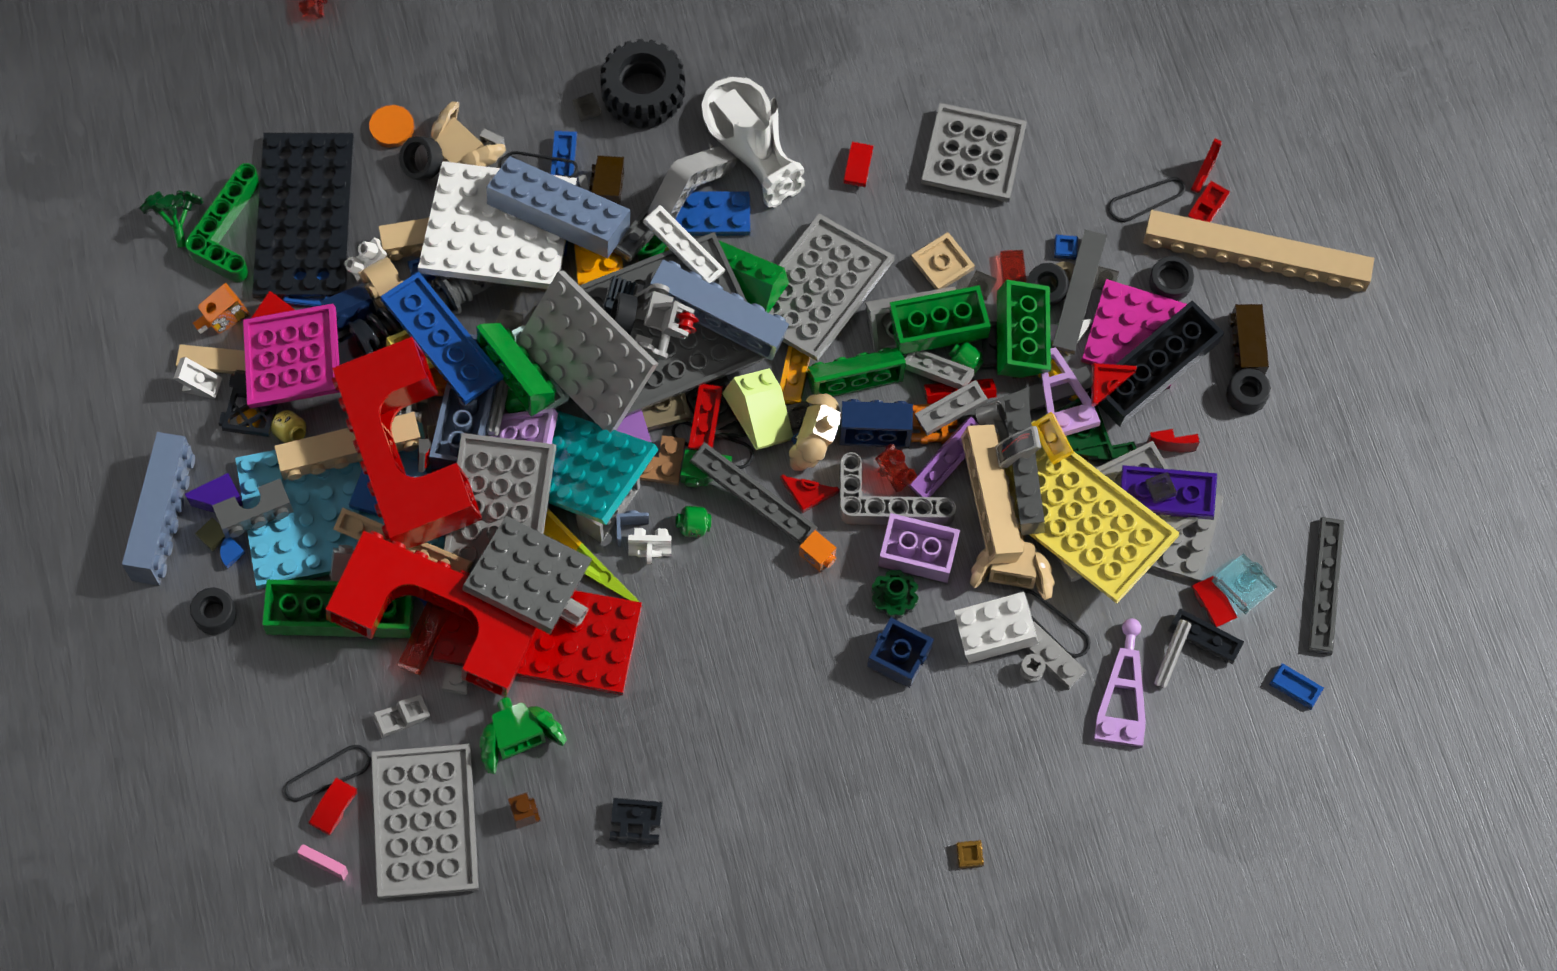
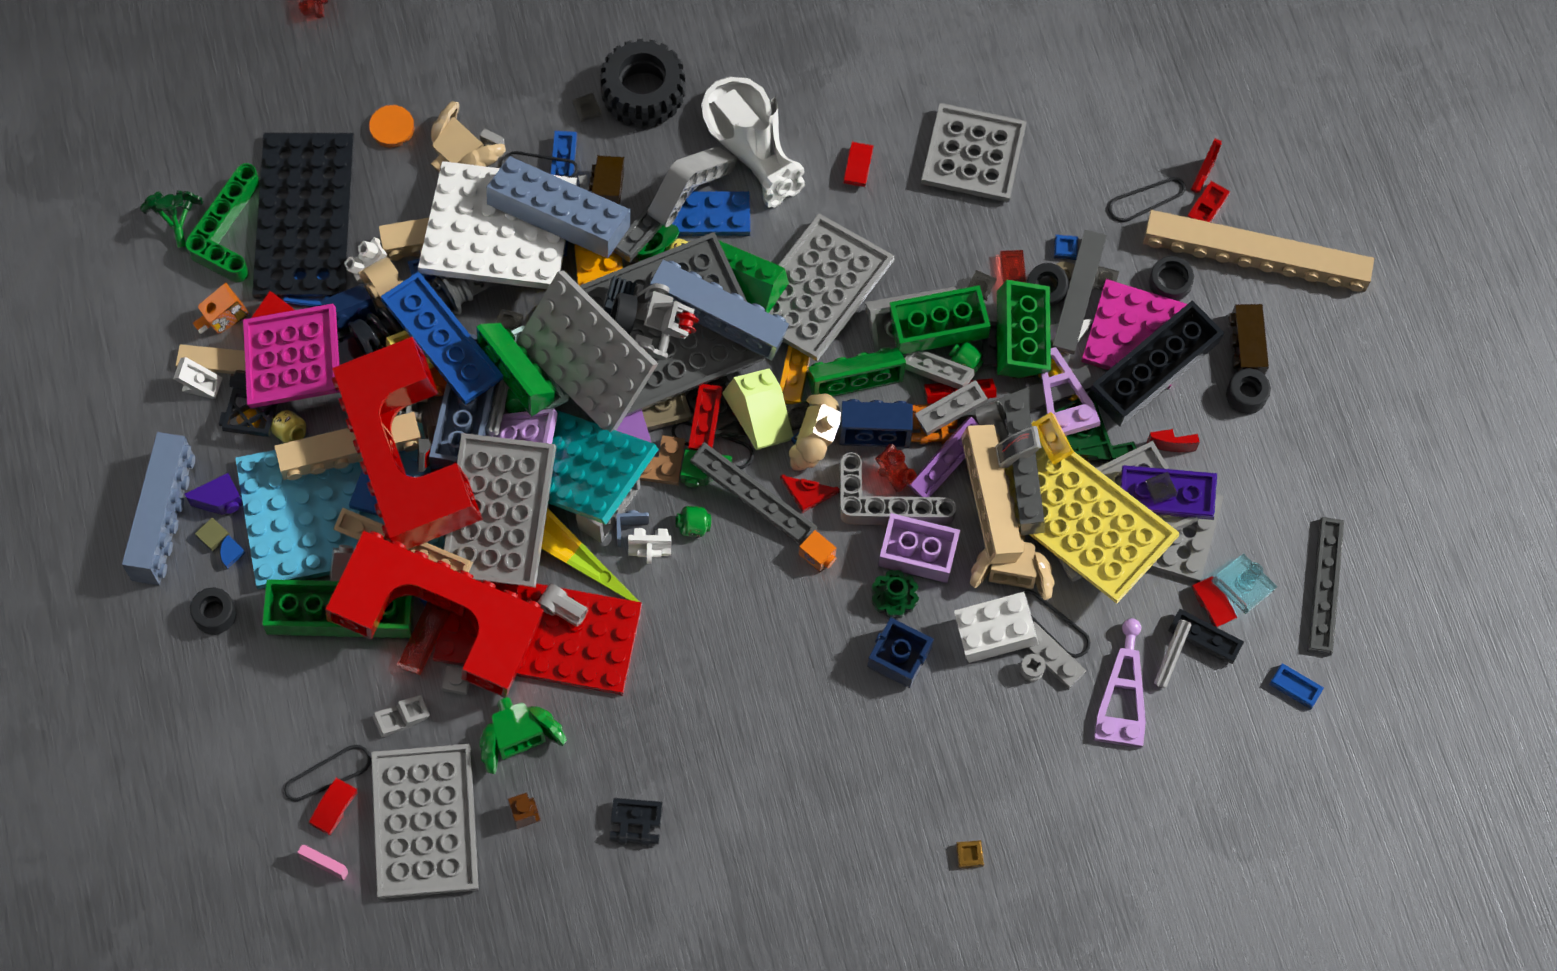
dark grey arch [212,479,294,539] -> none
black tyre [399,136,443,180] -> none
dark grey plate [462,516,592,634] -> none
white tile [643,205,725,283] -> none
tan plate [911,232,975,290] -> none
red tile [1091,363,1137,407] -> none

